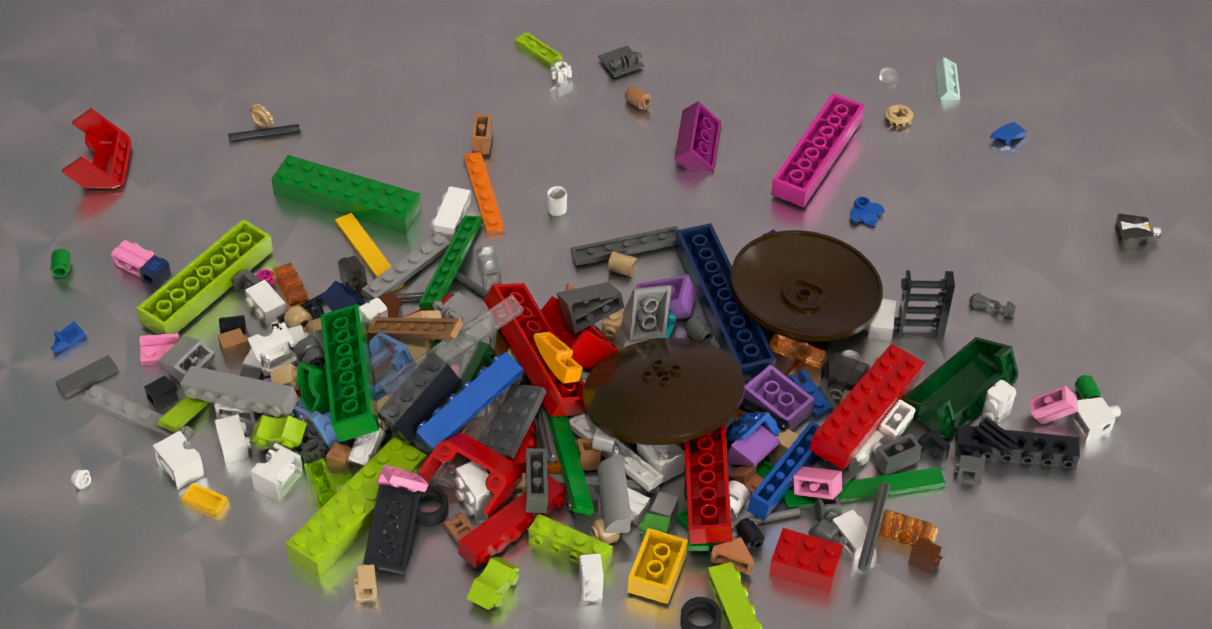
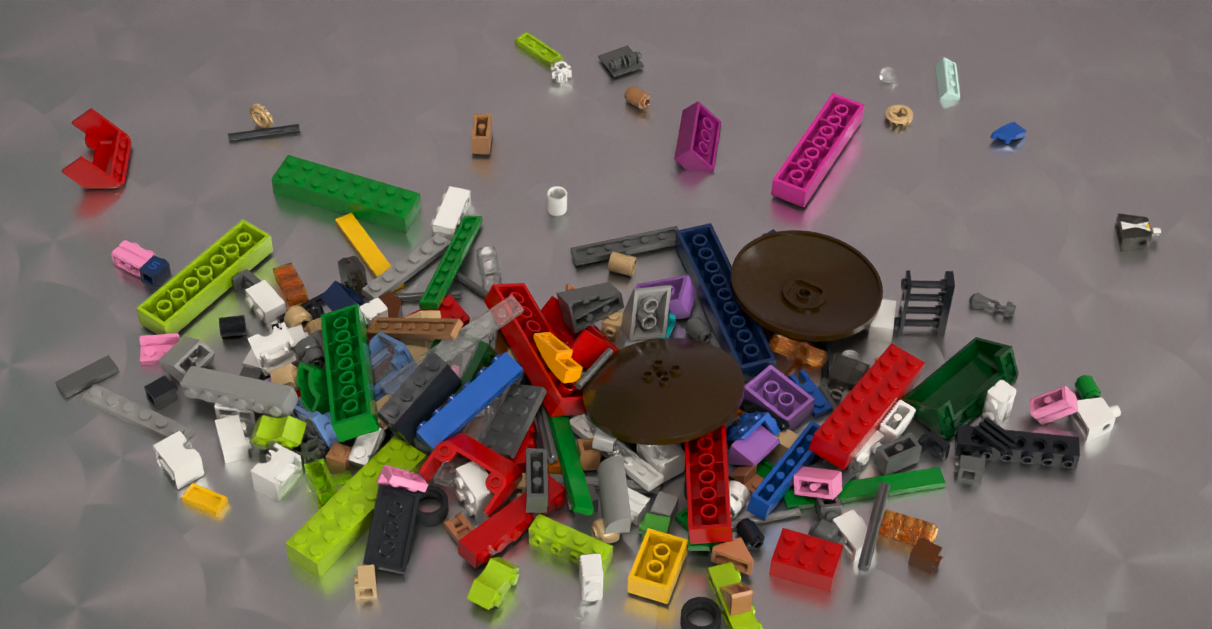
green brick [50,249,71,277] -> none
blue slope [51,321,87,354] -> none
white plate [71,469,91,489] -> none
lime tile [158,396,210,433] -> none
medium nougat brick [217,328,250,361] -> none
dark pink plate [255,269,276,285] -> none
light grey hinge [433,292,484,331] -> none
orange plate [463,152,505,235] -> none
blue plate [850,196,885,226] -> none
none -> dark grey bar [575,348,614,390]
none -> nougat slope [720,582,753,616]

